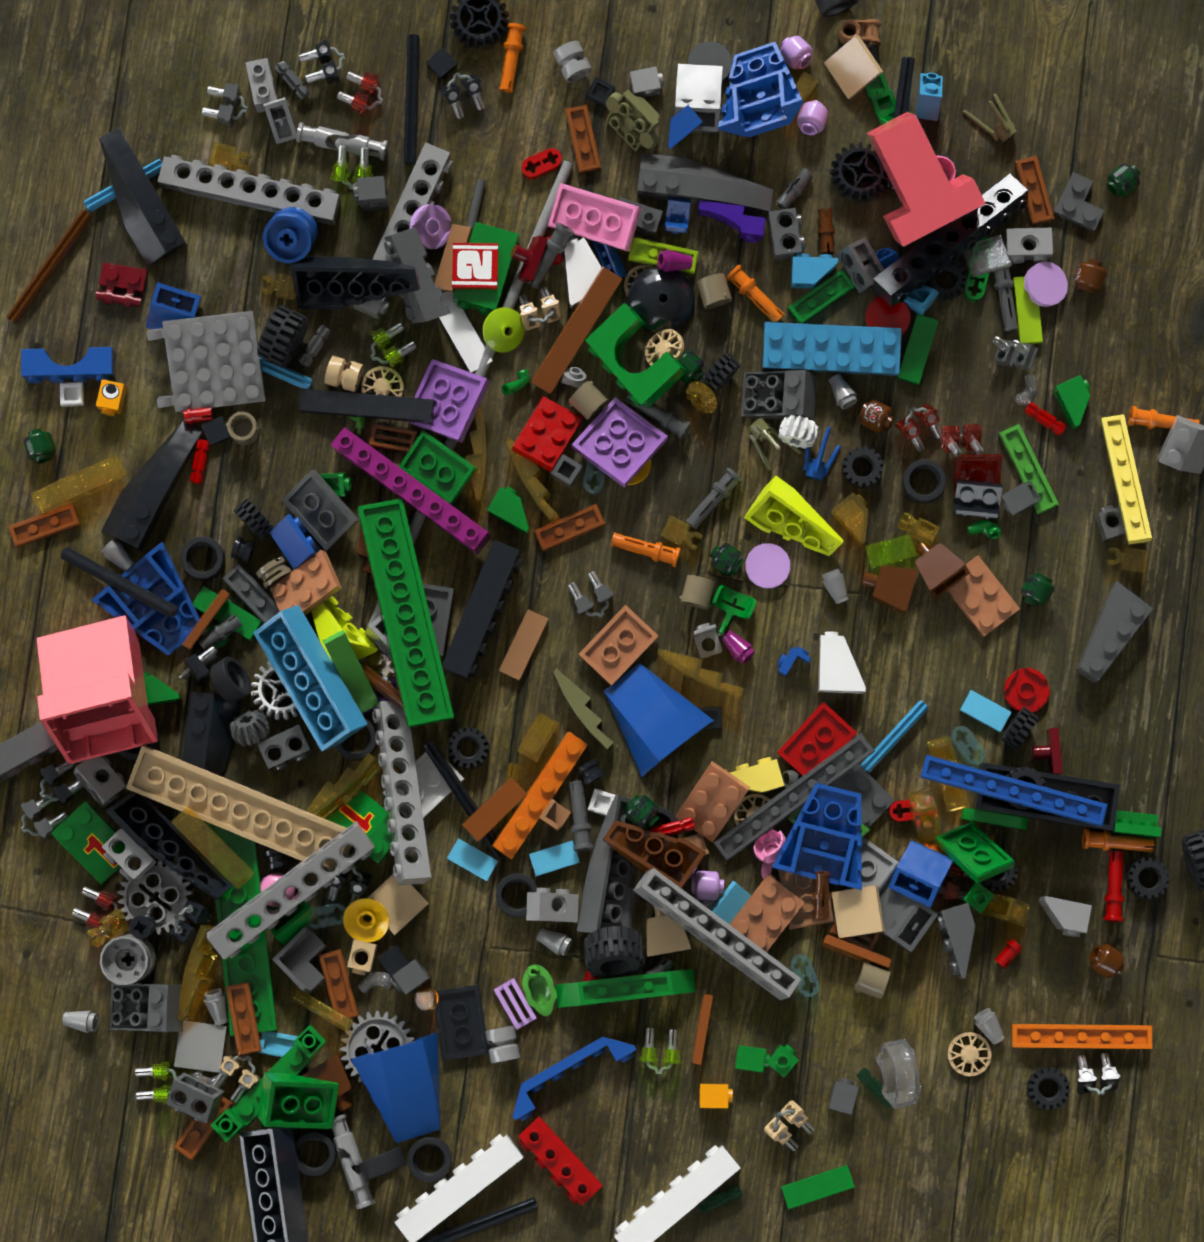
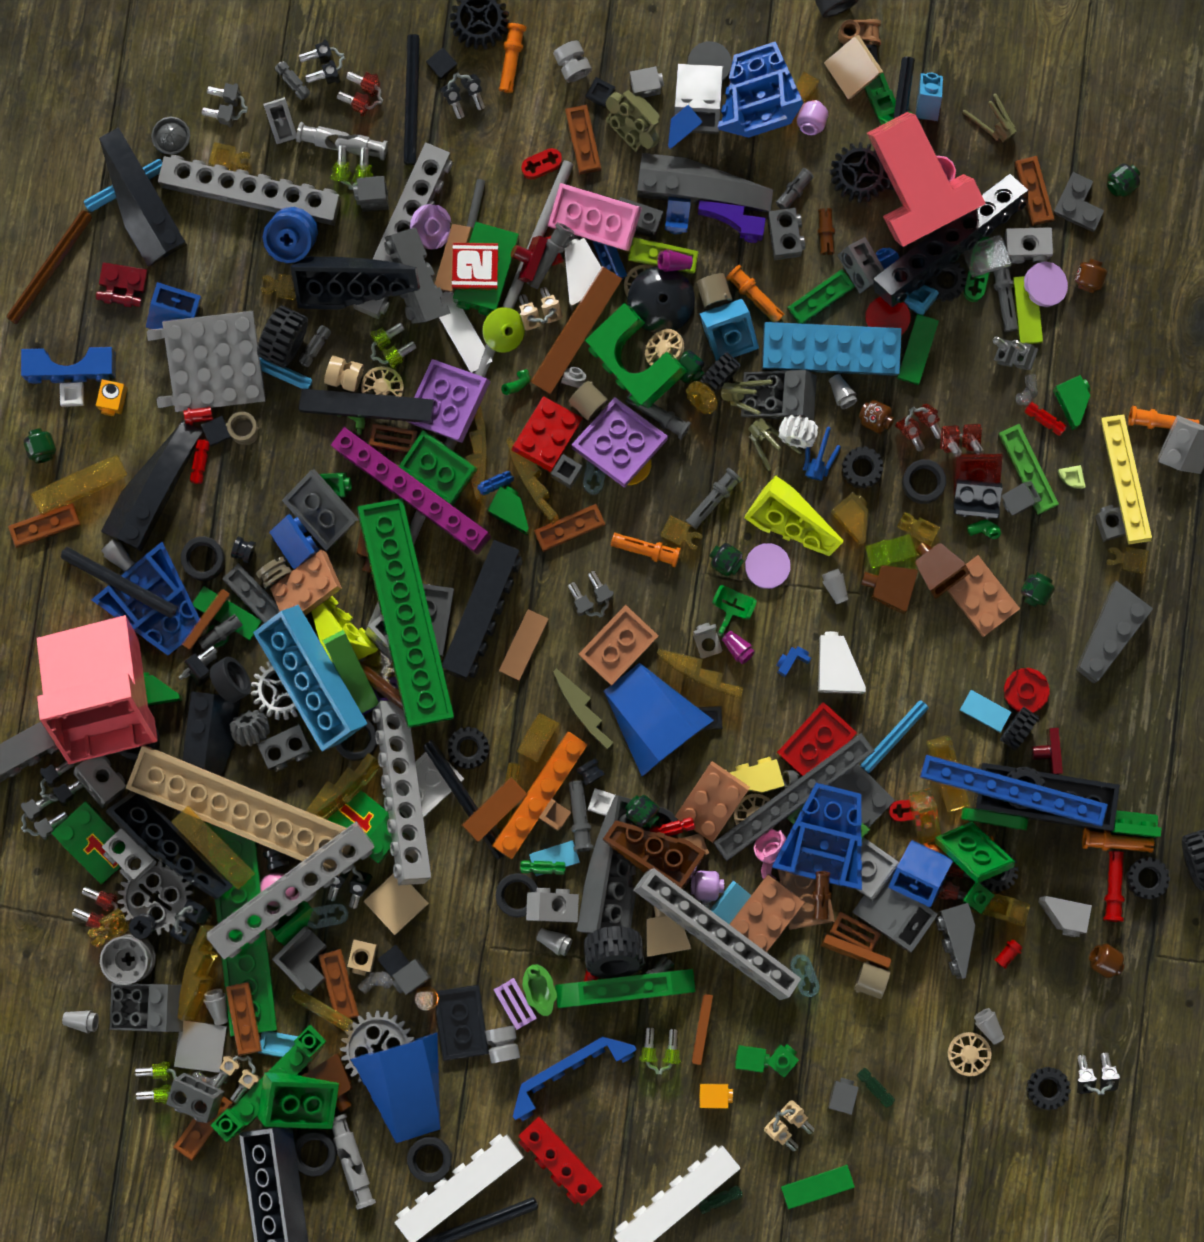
black tyre [233,498,274,540] -> none
light grey brick [246,58,278,113] -> none
yellow dish [343,898,390,943] -> none
black tyre [359,1147,406,1181] -> none
medium azure tile [447,838,498,881] -> none
dark tan piece [679,575,715,609] -> none
lavender head [780,36,813,69] -> none
dark azure slope [791,254,838,289] -> none
tan tile [831,885,885,938] -> none
clear brick [876,1039,921,1109] -> none
clear light blue beam [950,726,986,766] -> none
orange plate [1011,1024,1152,1049] -> none
none -> dark grey hat [151,117,190,155]
none -> blue axle [477,471,514,495]
none -> green axle [520,861,566,874]
none -> dark azure slope [700,299,759,361]
none -> olive plant [721,380,773,415]
none -> yellowish green tile [1058,465,1085,489]

